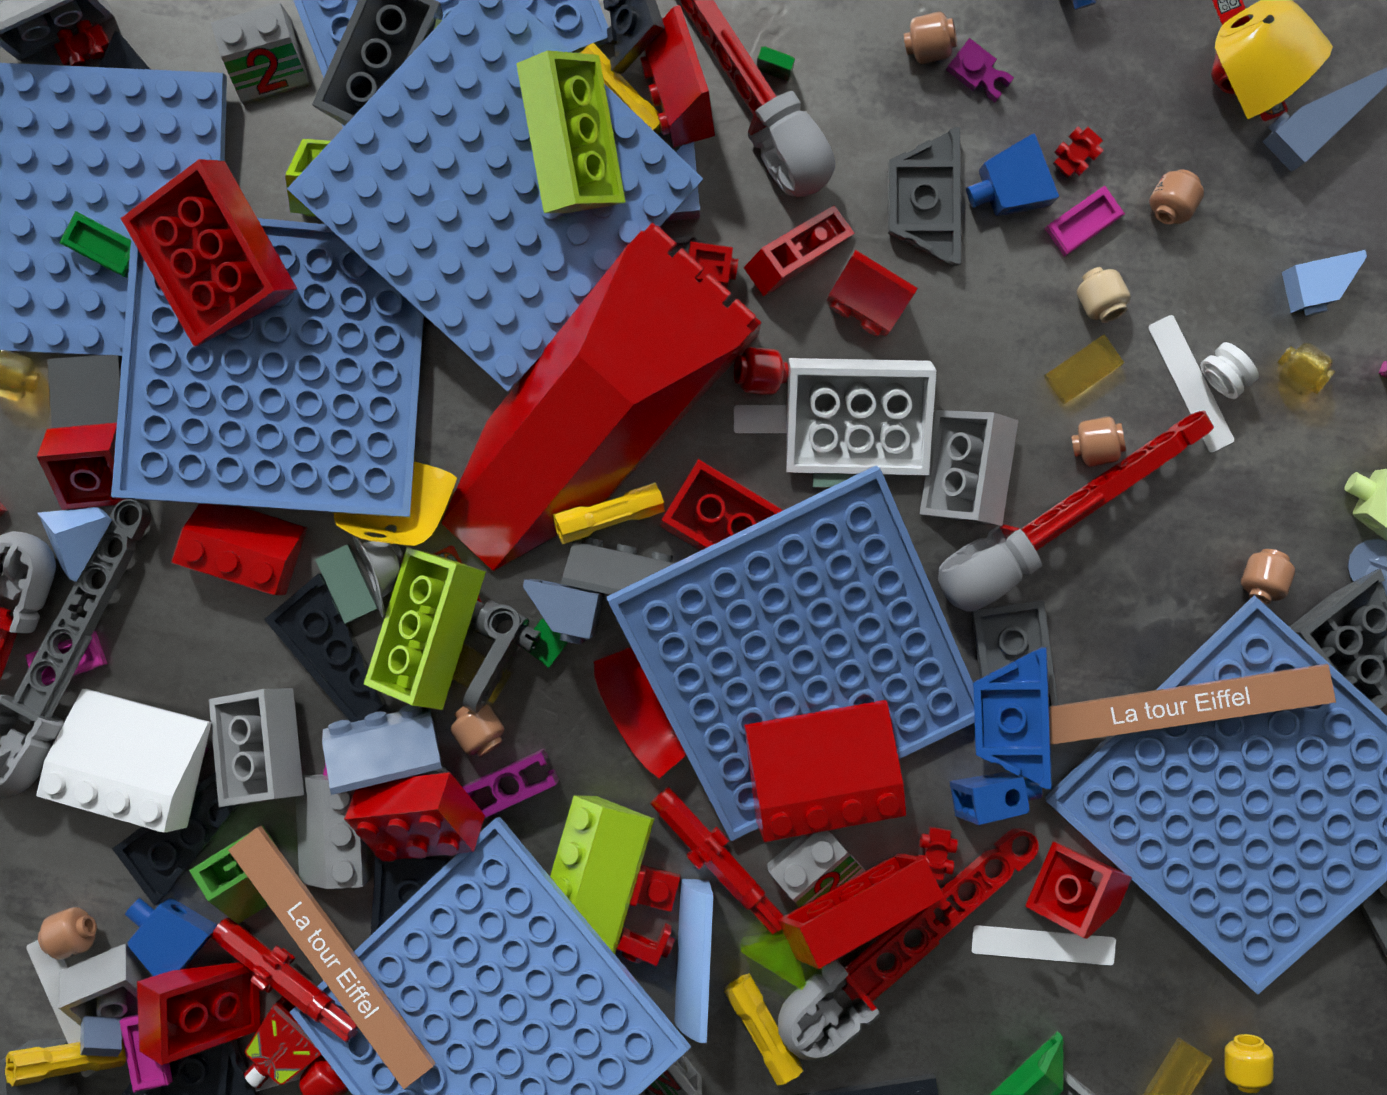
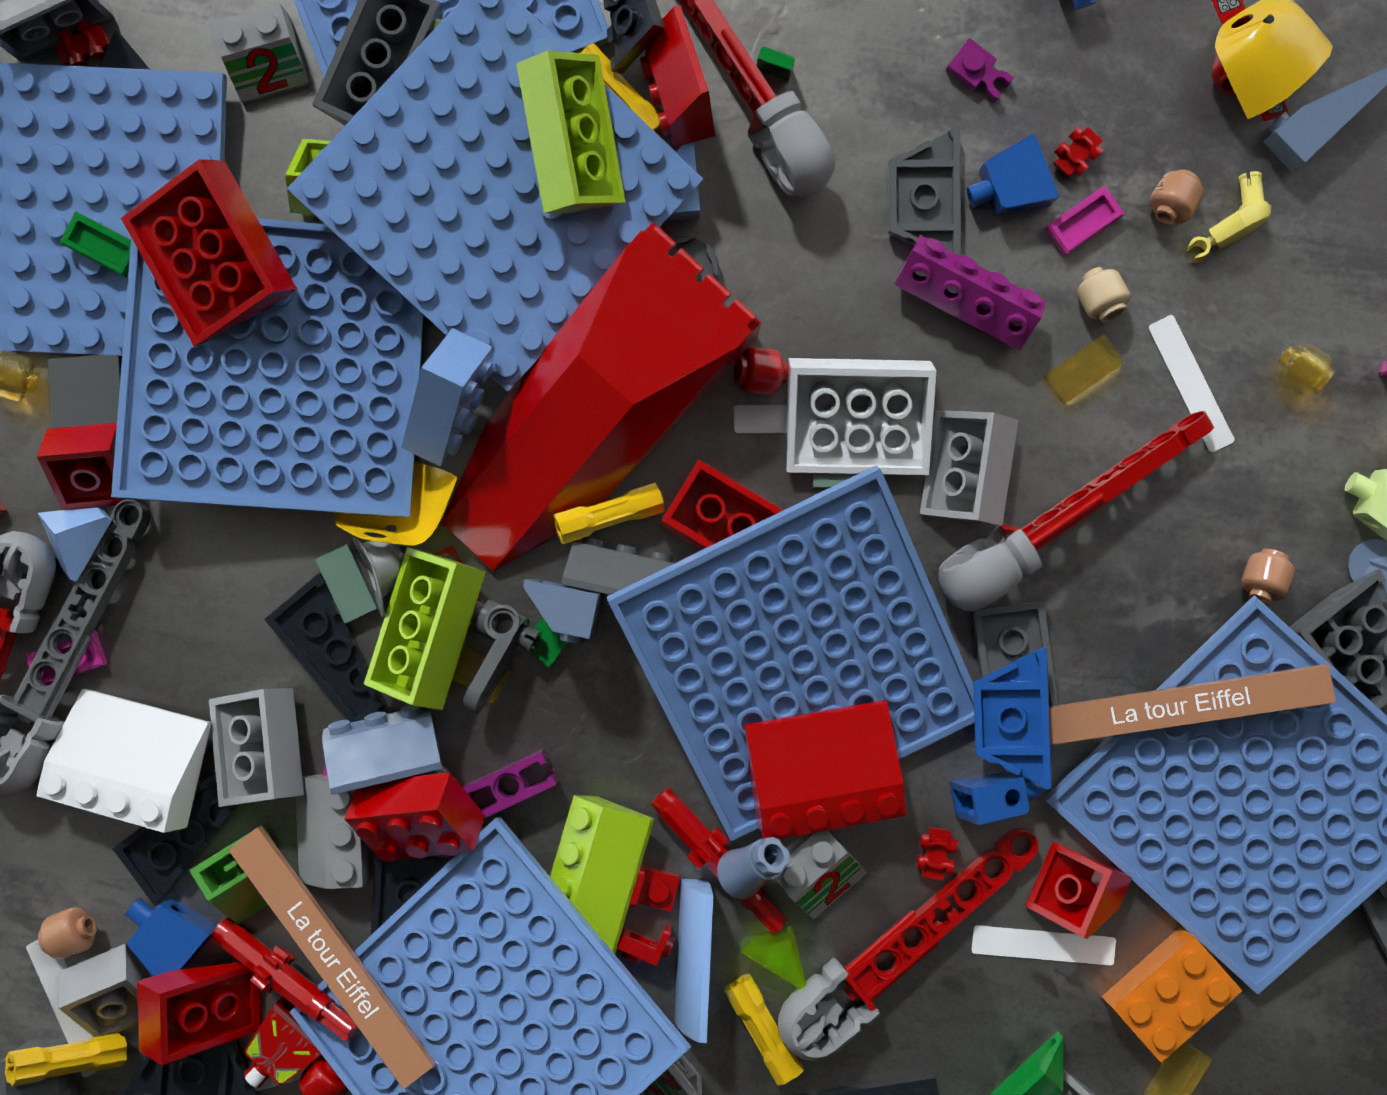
sand blue tile [80,1016,122,1057] -> none
dark pink tile [119,1015,173,1092] -> none
red slope [171,504,307,595] -> none
nougat head [451,704,504,758] -> none
red piece [593,648,686,779] -> none
red bracket [689,241,739,288] -> none
red slope [743,205,855,296] -> none
red brick [778,853,944,969] -> none
red slope [826,250,918,337] -> none
nougat head [904,12,958,64] -> none
nougat head [1071,417,1126,466] -> none
white wheel [1200,342,1259,399] -> none
yellow head [1224,1034,1274,1093] -> none
light blue slope [1282,250,1367,316] -> none
none -> medium blue brick [401,328,493,466]
none -> sand blue plant [717,837,790,899]
none -> magenta brick [894,235,1046,351]
none -> orange brick [1101,926,1242,1063]
none -> light yellow arm [1186,171,1272,263]

